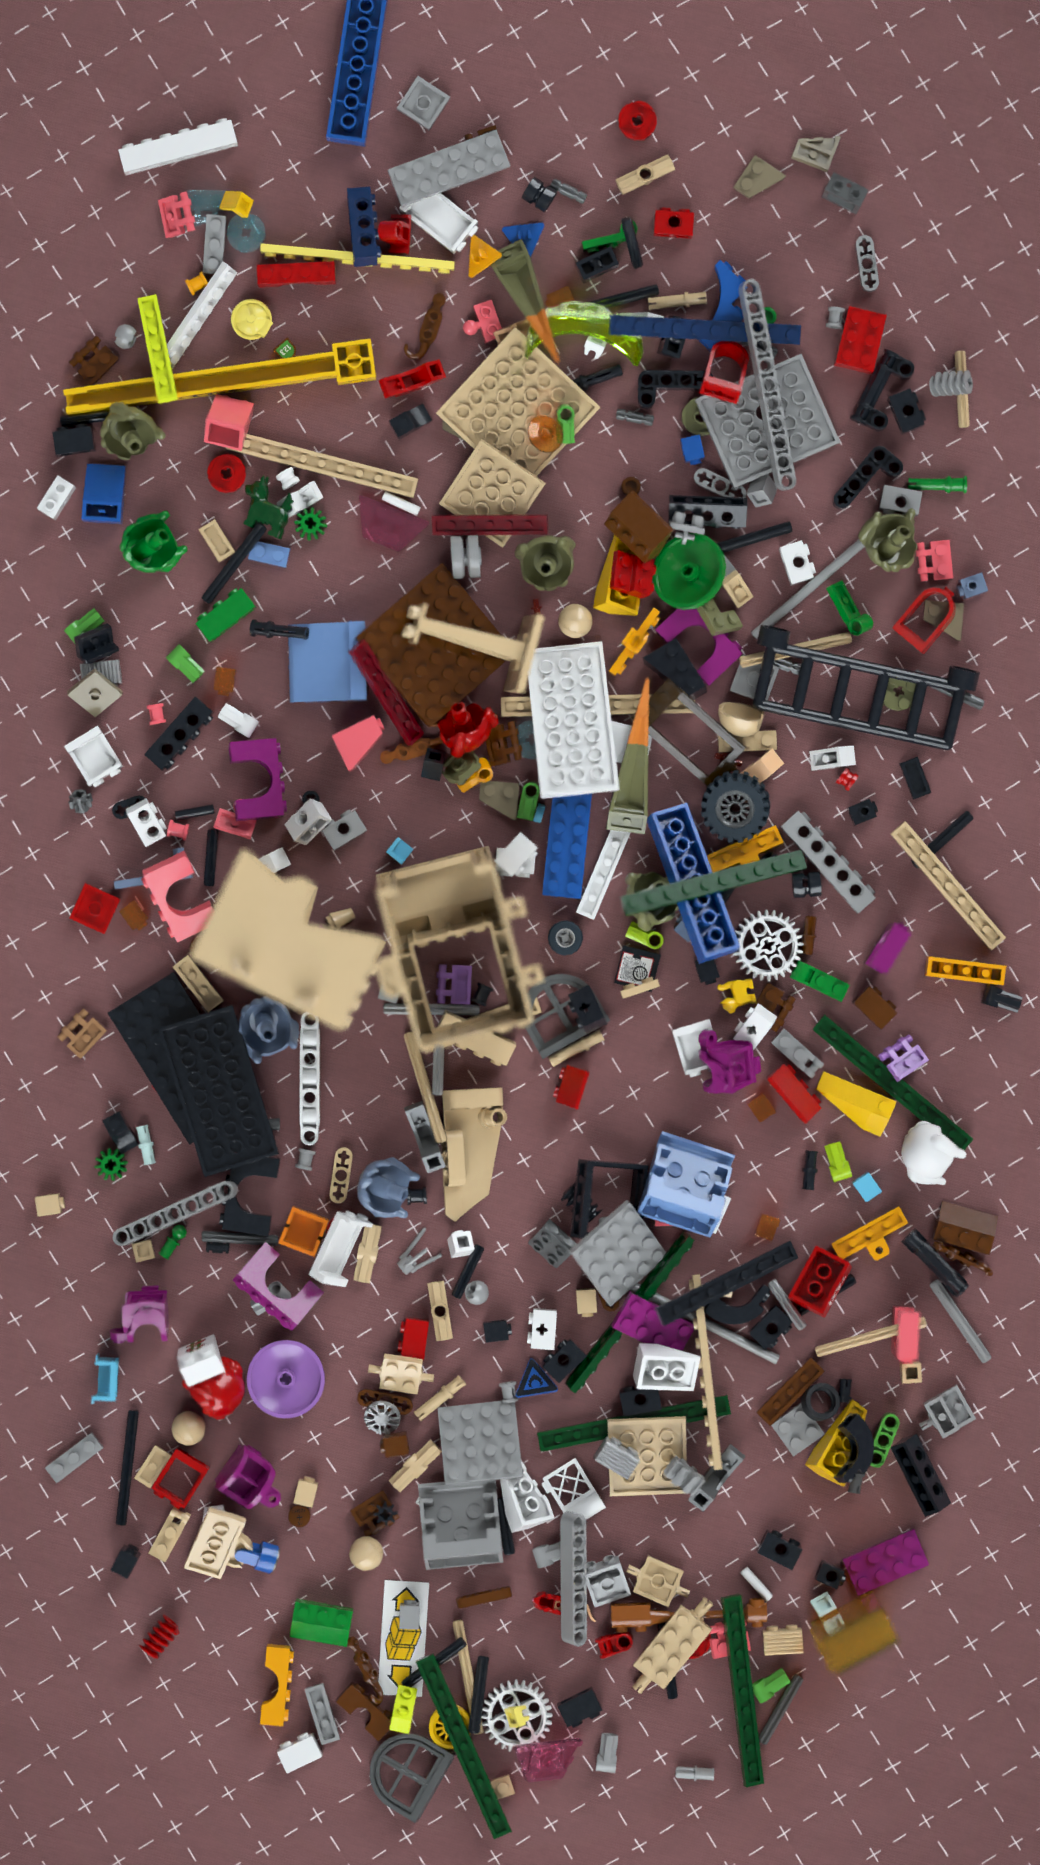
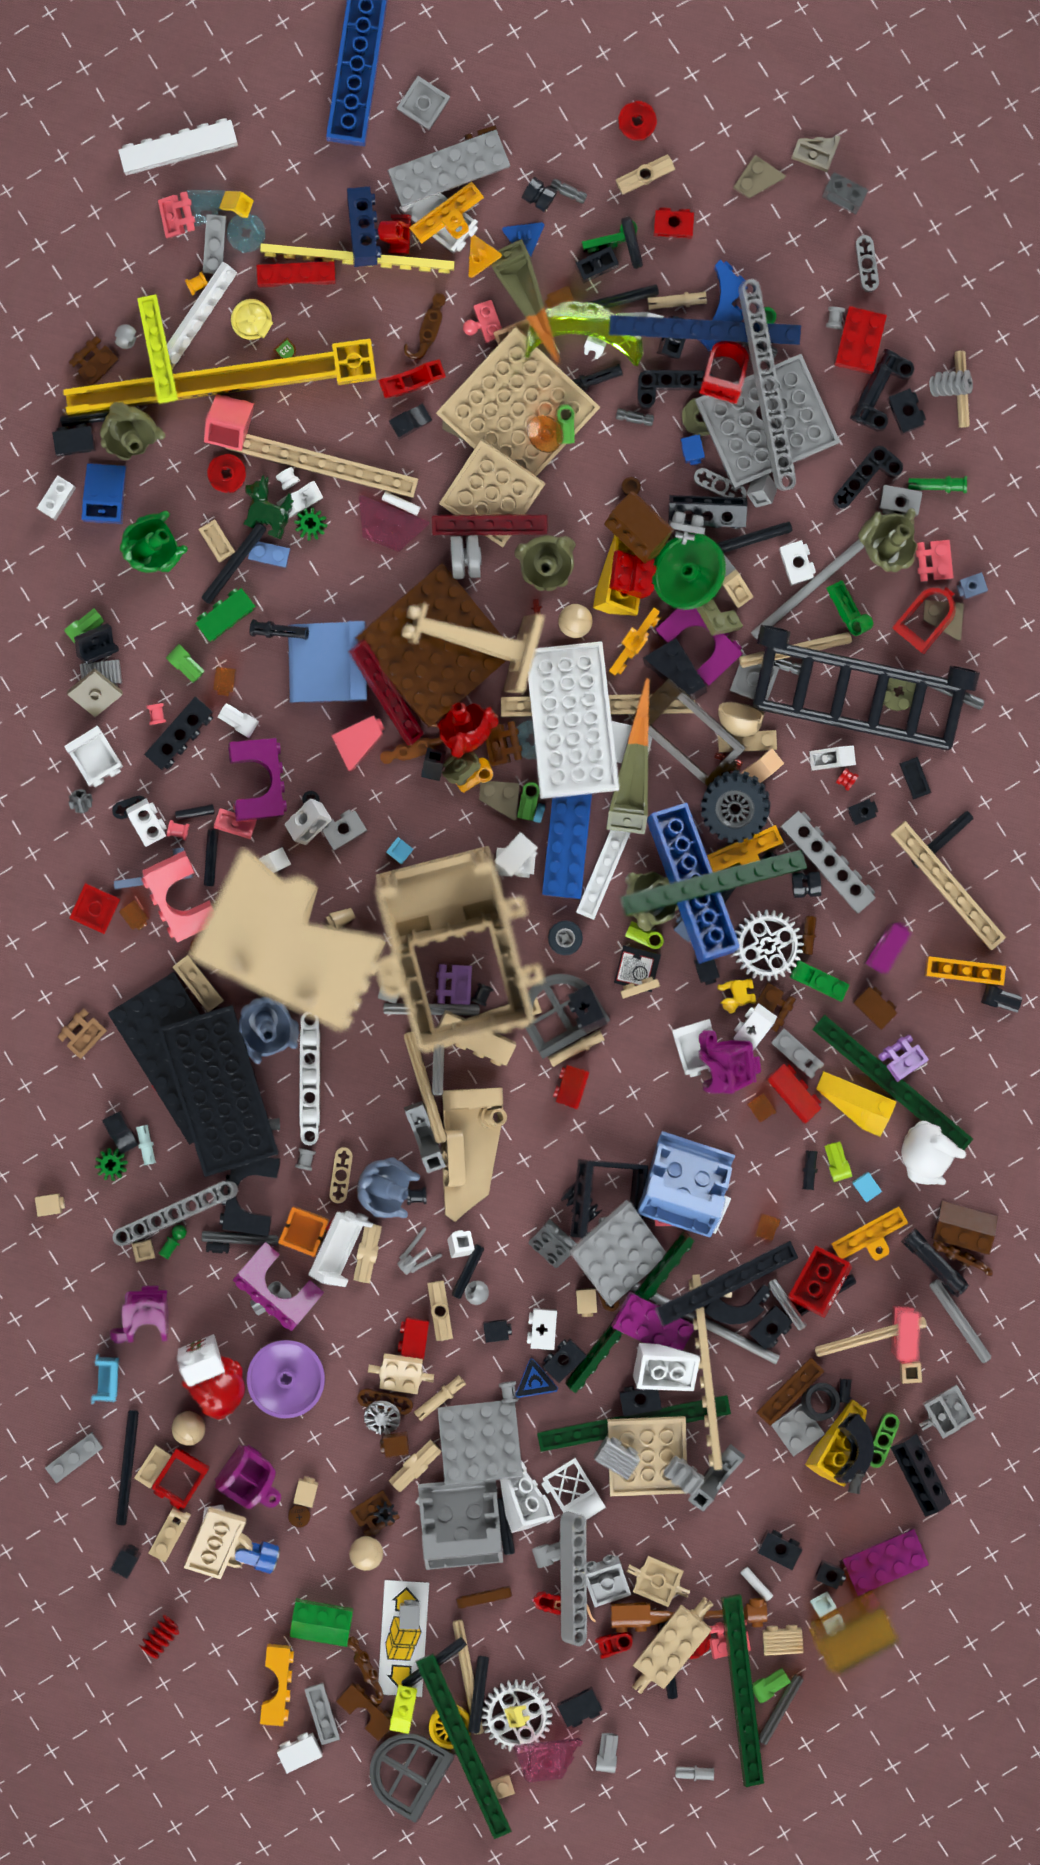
none -> light orange plate [409,182,484,244]

